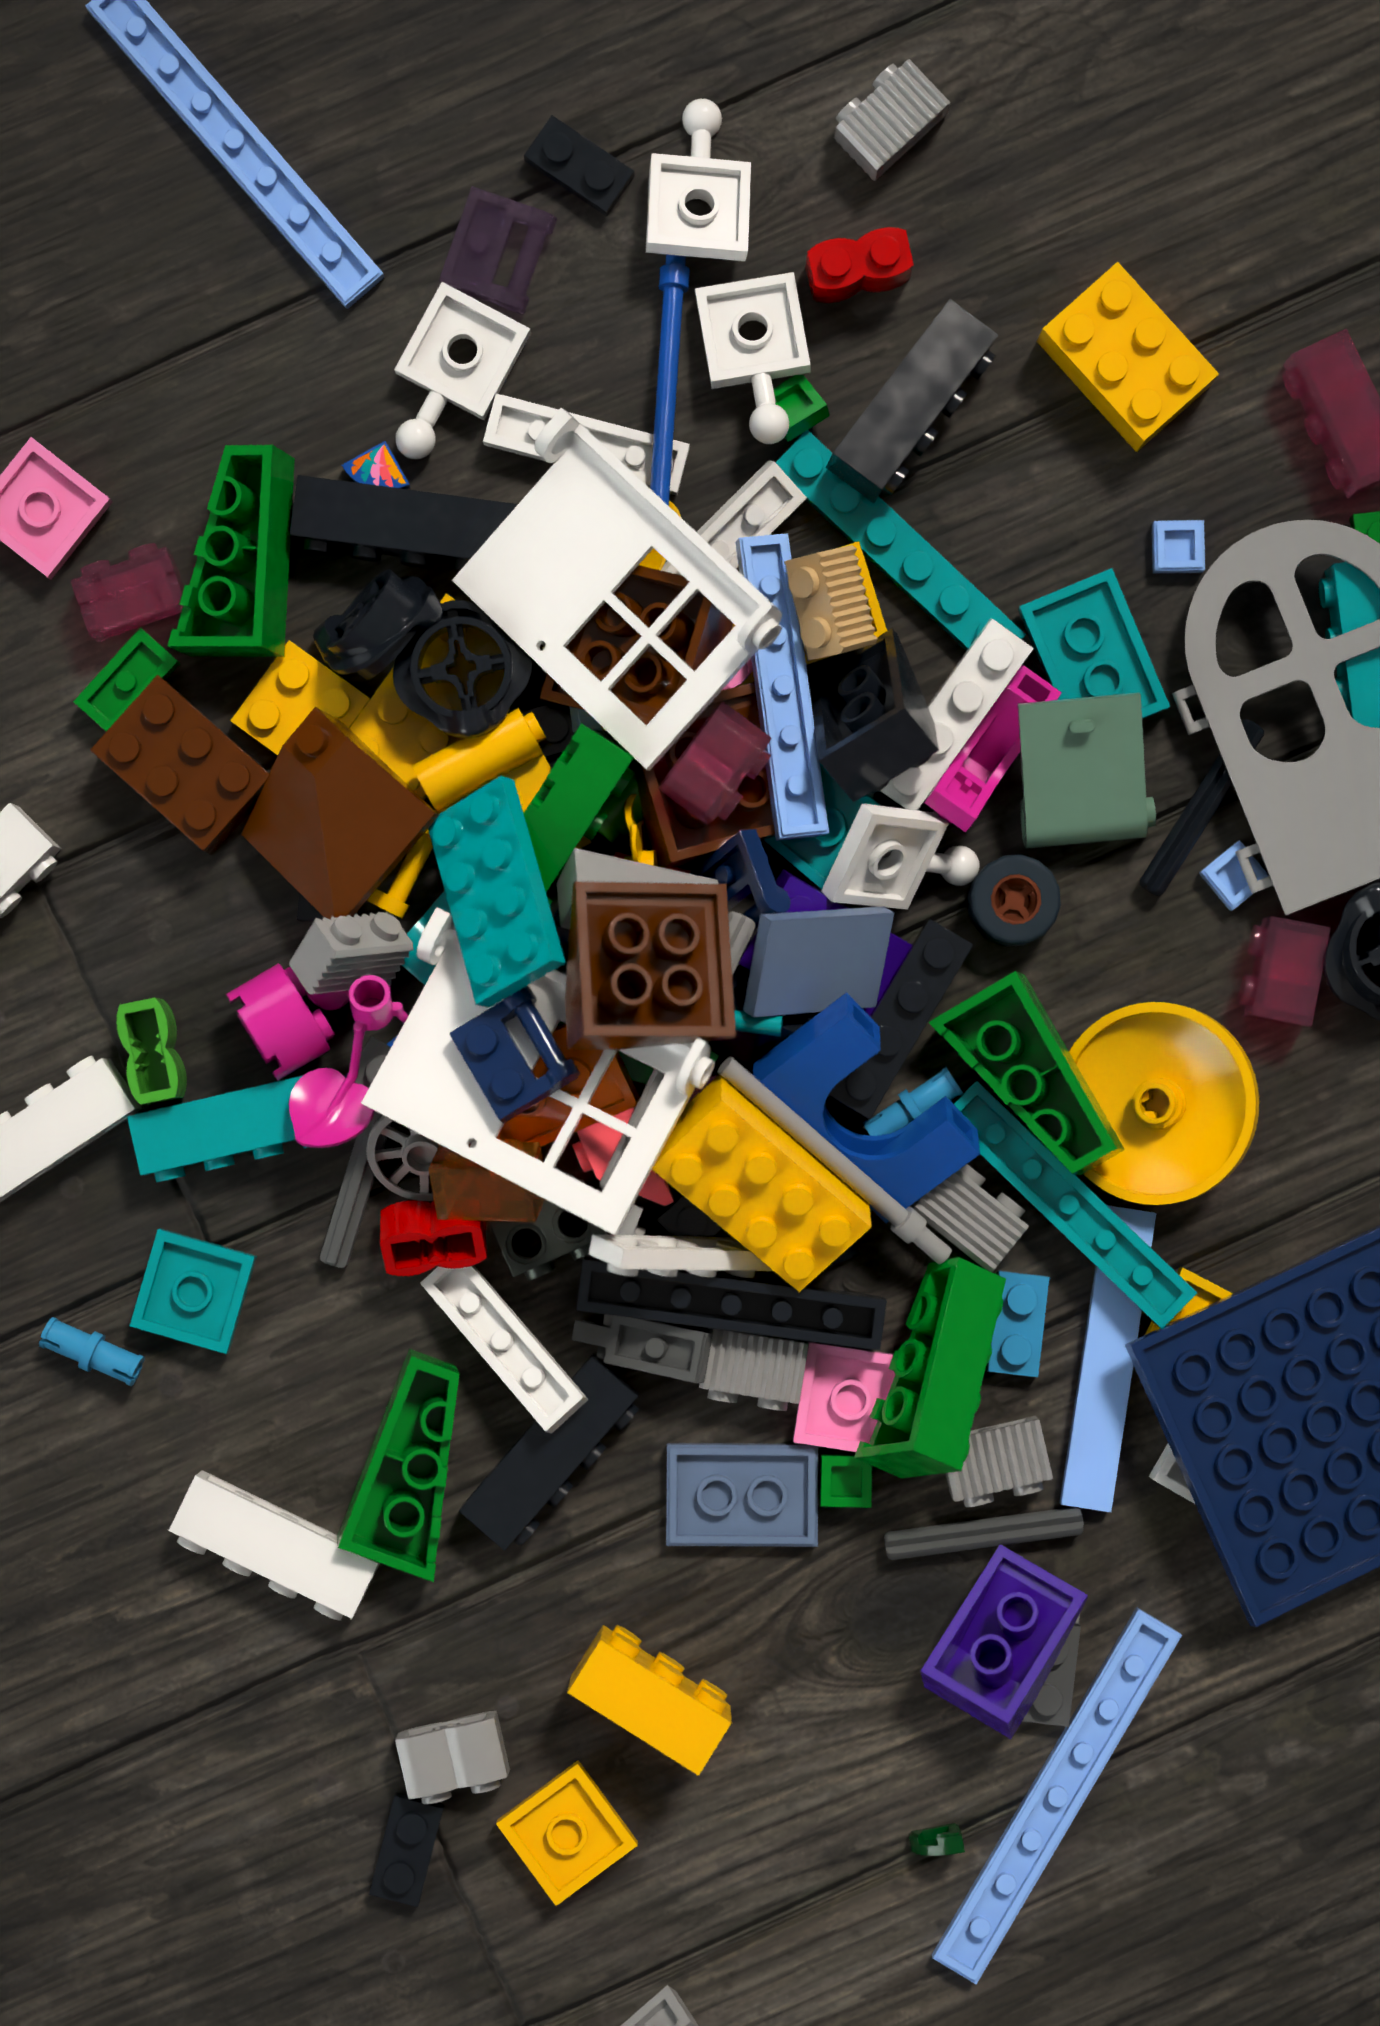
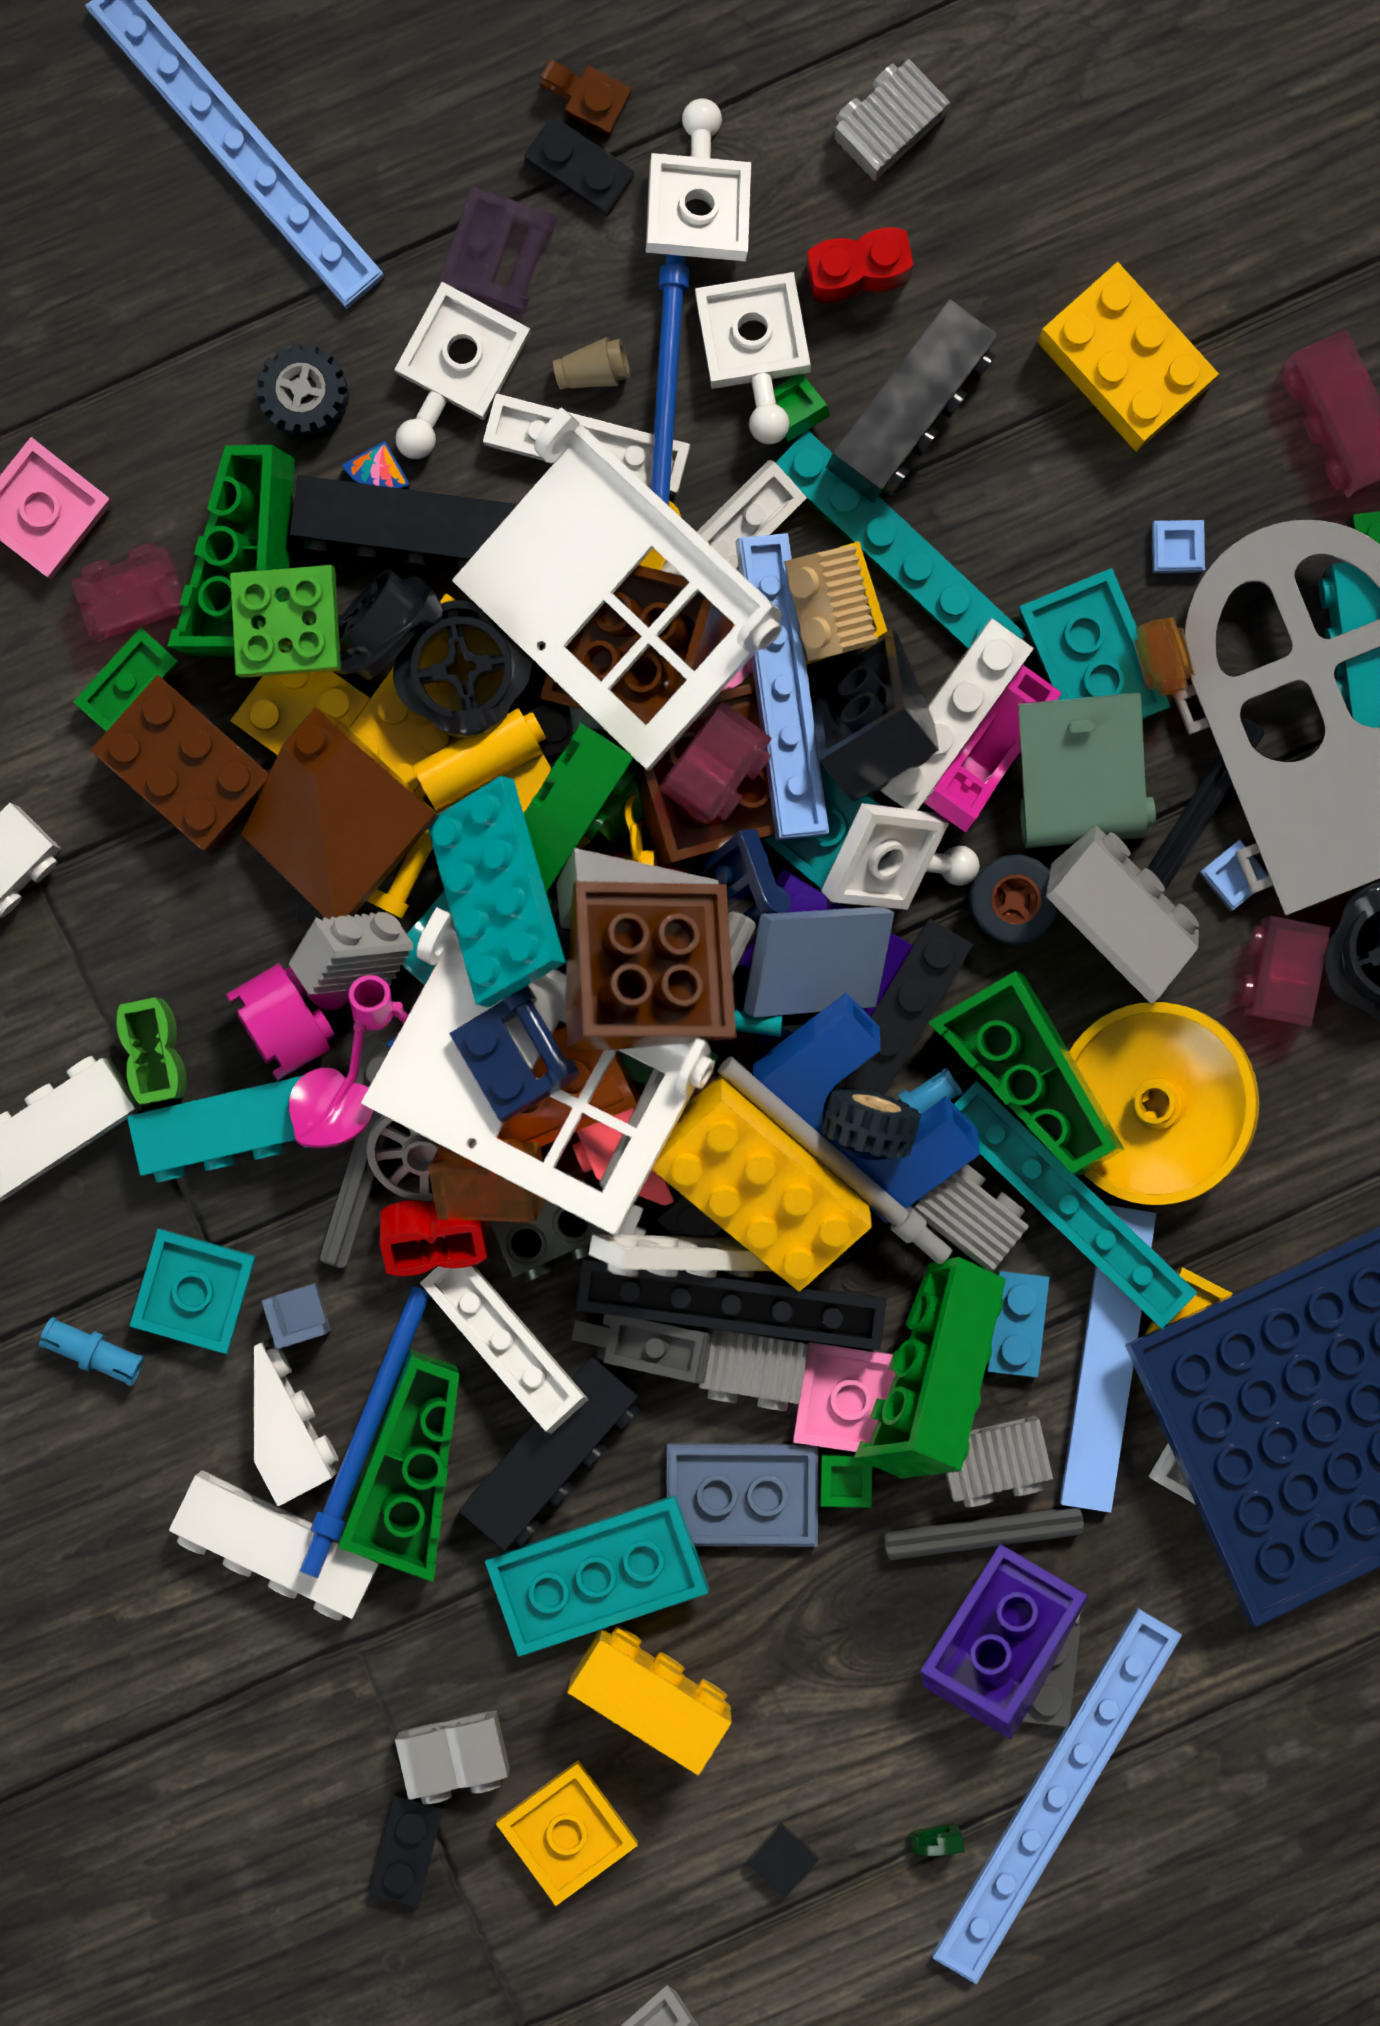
none -> bright green plate [230,565,341,678]
none -> white slope [254,1340,339,1506]
none -> black wheel [256,343,349,439]
none -> sand blue panel [262,1283,331,1349]
none -> blue bar [299,1286,430,1579]
none -> teal plate [485,1494,710,1657]
none -> reddish brown plate [540,59,632,137]
none -> dark tan cone [553,337,630,389]
none -> black tile [747,1822,819,1897]
none -> black wheel [822,1087,921,1158]
none -> light grey slope [1046,825,1199,1004]
none -> clear orange brick [1134,617,1195,696]

